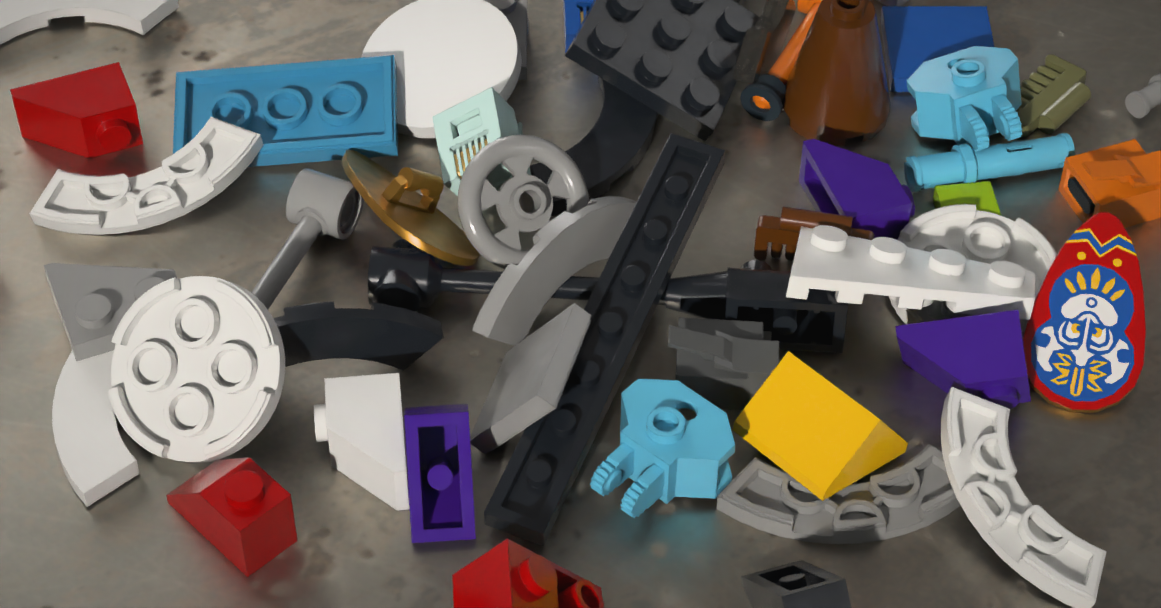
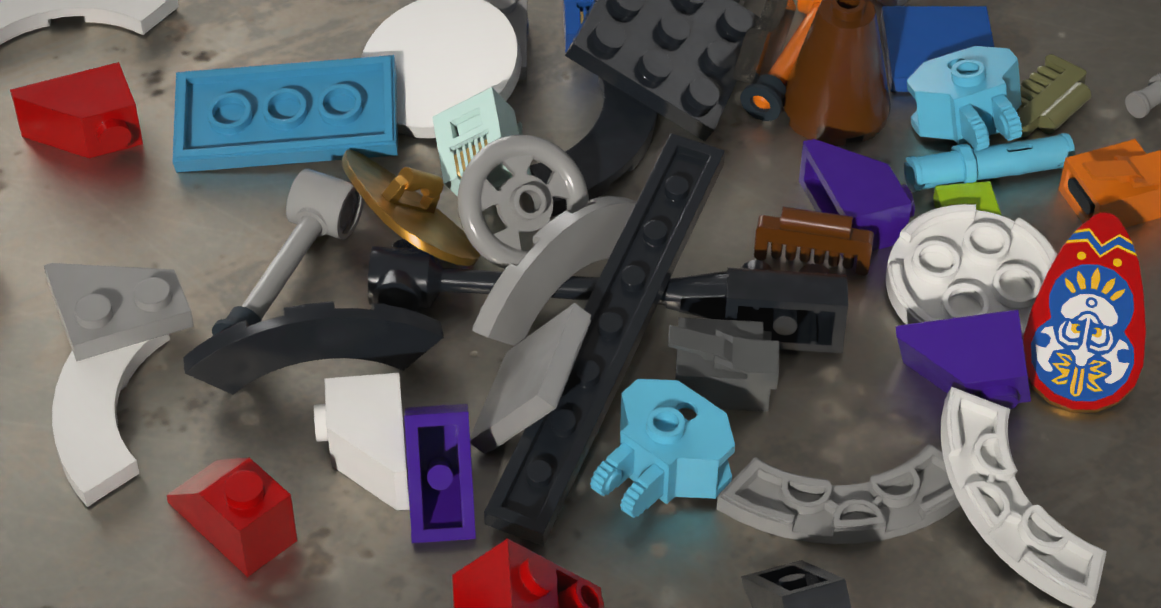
white tile [29,117,264,235] -> none
white tile [108,276,285,463] -> none
yellow slope [732,351,908,501] -> none
white wing [786,225,1035,320] -> none

